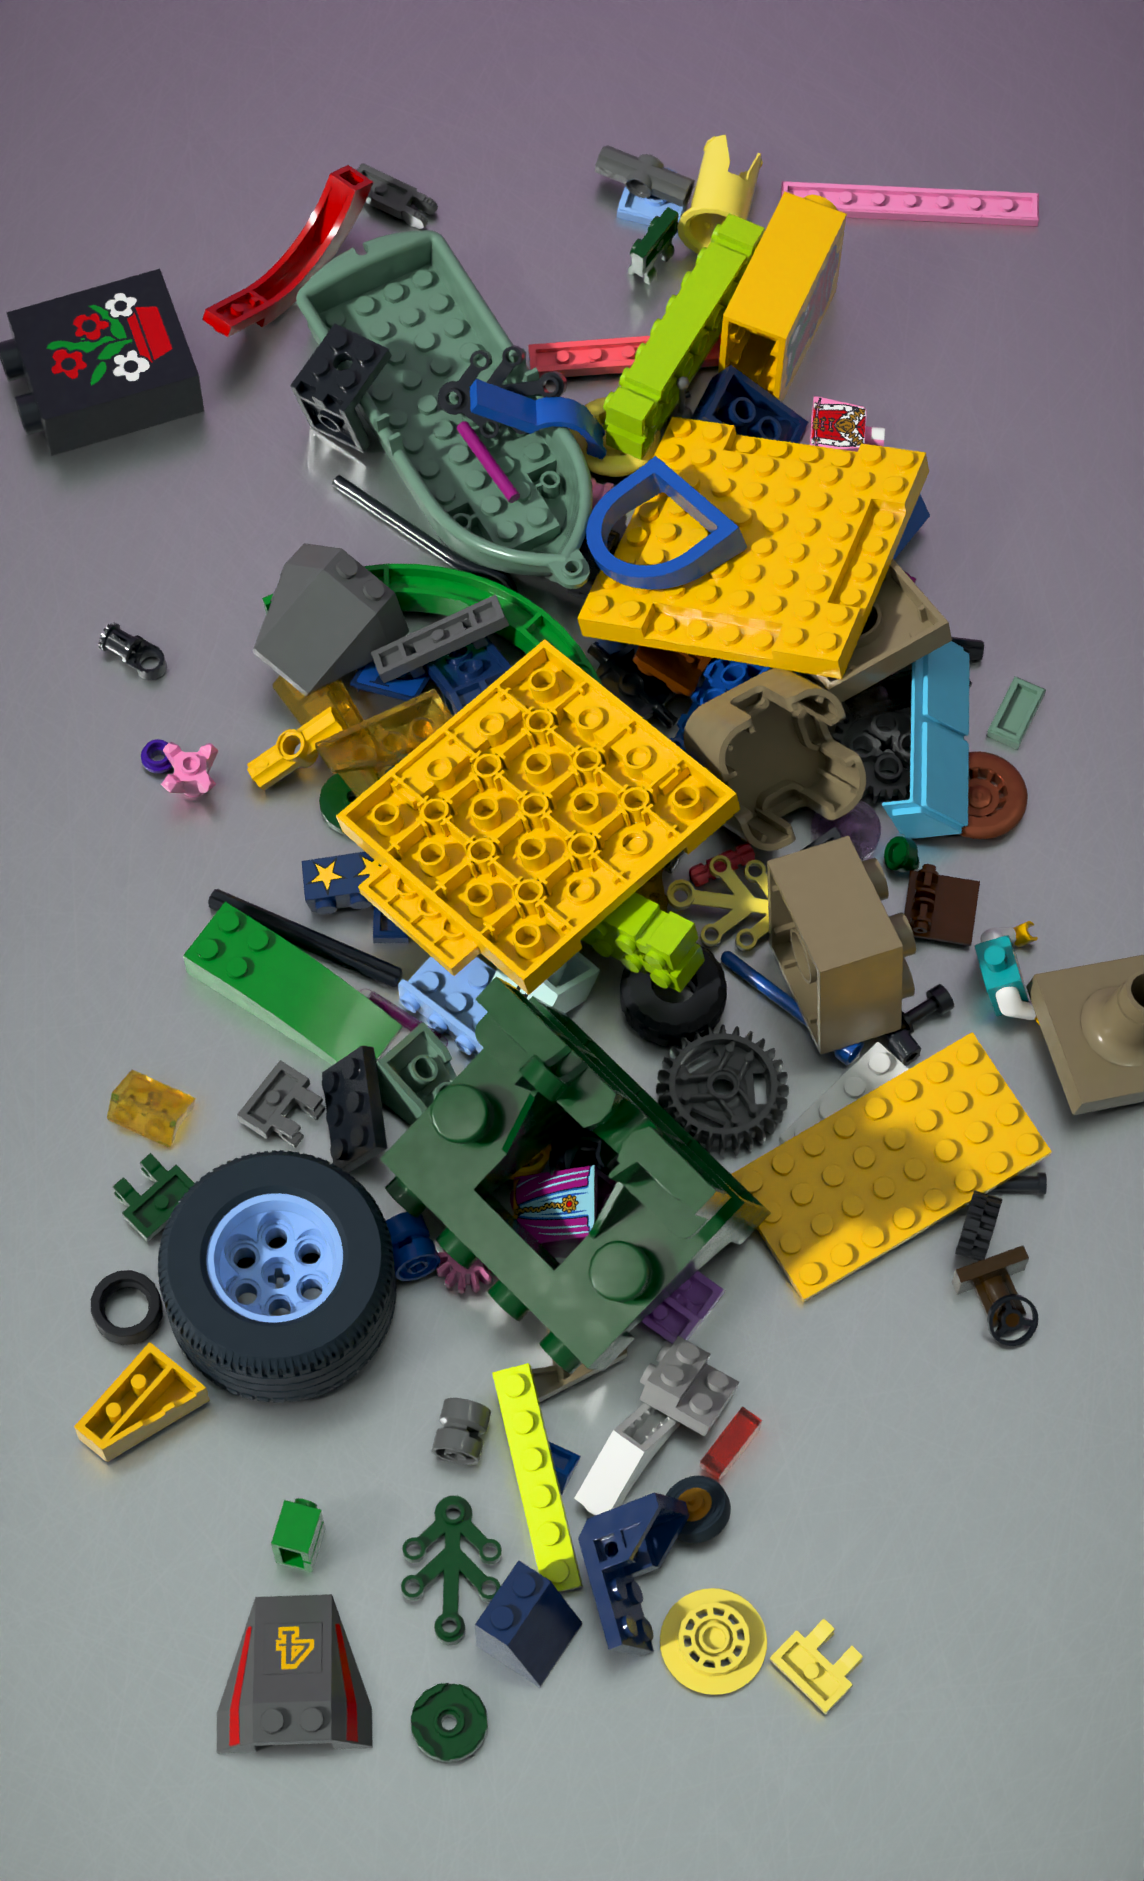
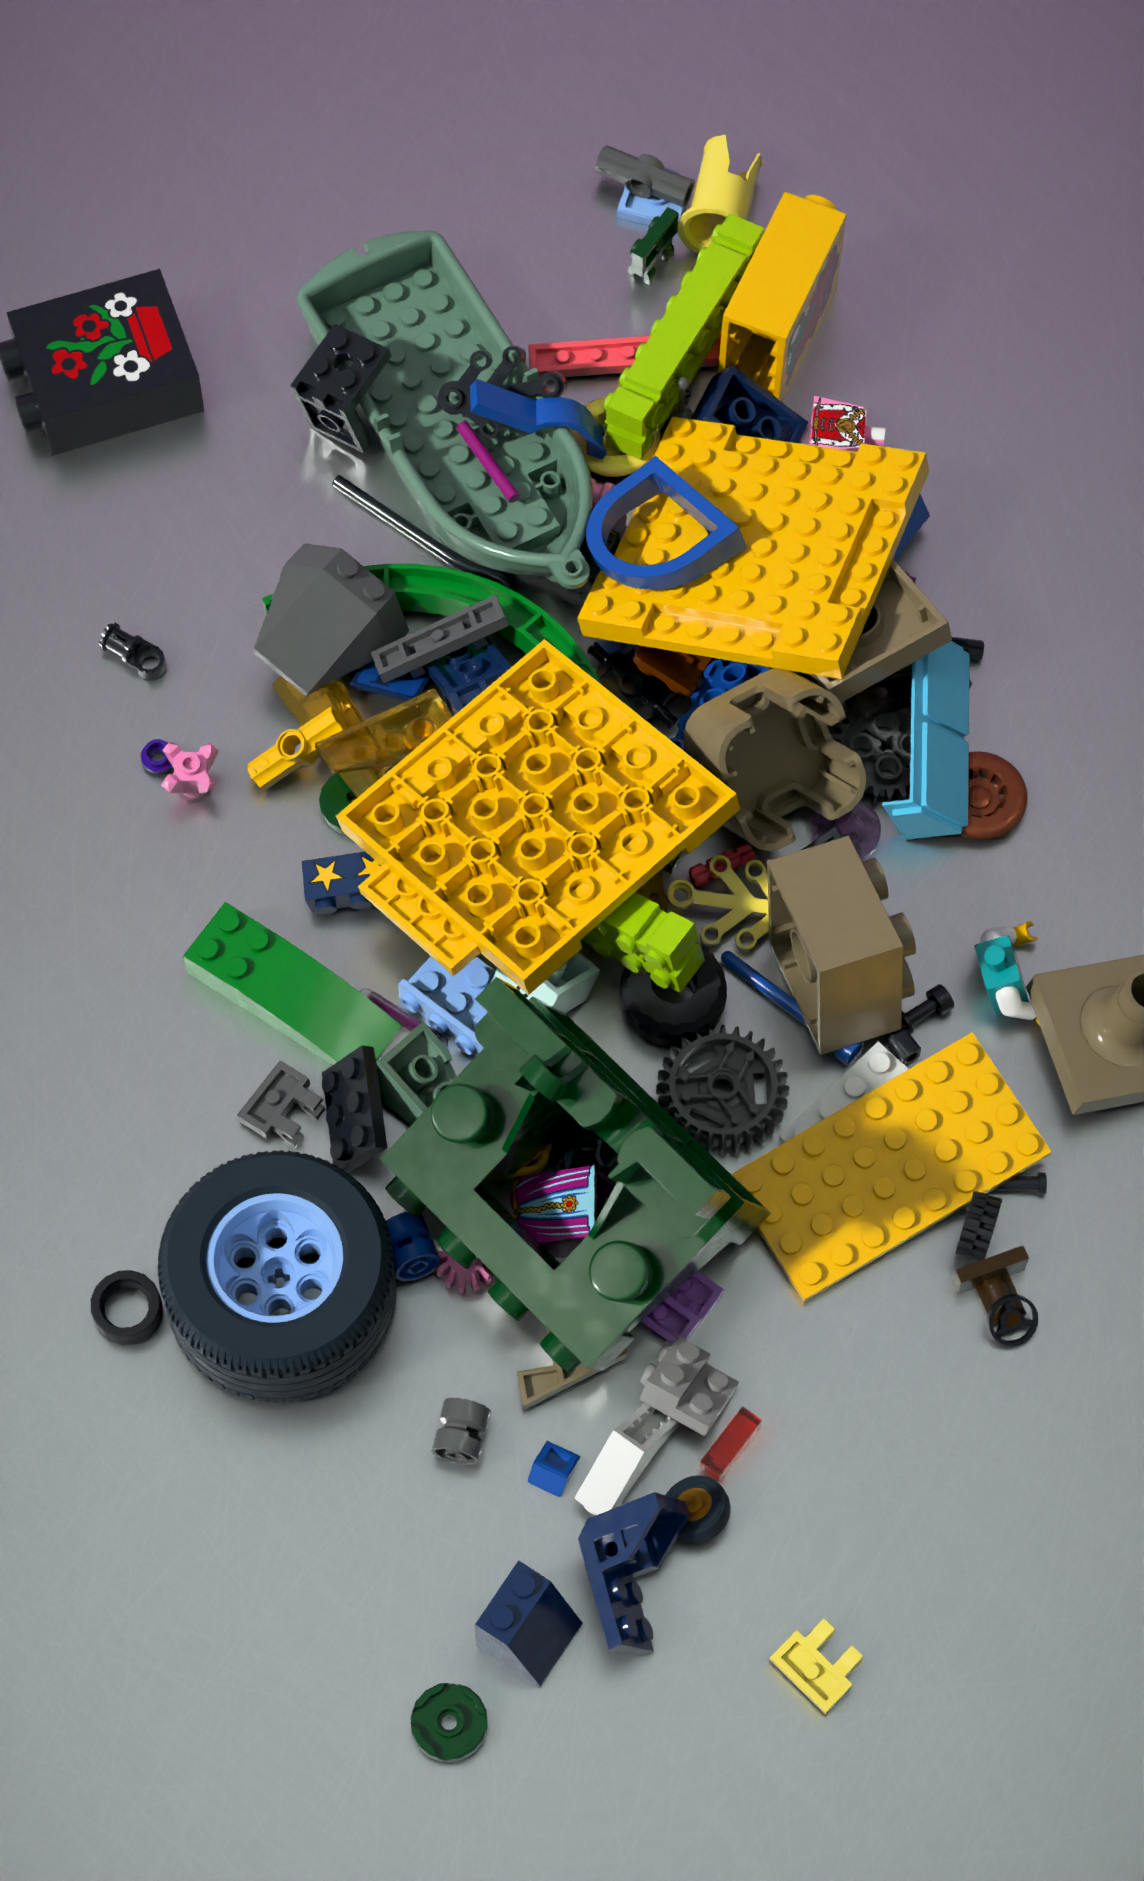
yellow wedge [74,1342,210,1462] -> none
clear yellow bracket [107,1070,196,1147] -> none
dark green plate [113,1153,194,1242] -> none
red arch [202,165,373,337] -> none
black axle [208,889,403,987] -> none
dark grey wedge [217,1594,373,1753] -> none
green piece [271,1498,326,1572] -> none
dark grey hinge [357,163,438,229] -> none
dark blue tile [373,906,409,943] -> none
dark green plant [401,1495,502,1645] -> none
neon yellow plate [492,1363,583,1592] -> none
light yellow wheel [660,1588,767,1695] -> none
bright pink tile [781,181,1039,227] -> none
dark green tile [884,836,920,872] -> none
reddish brown hinge [904,864,980,946] -> none
sand green tile [986,676,1046,750] -> none

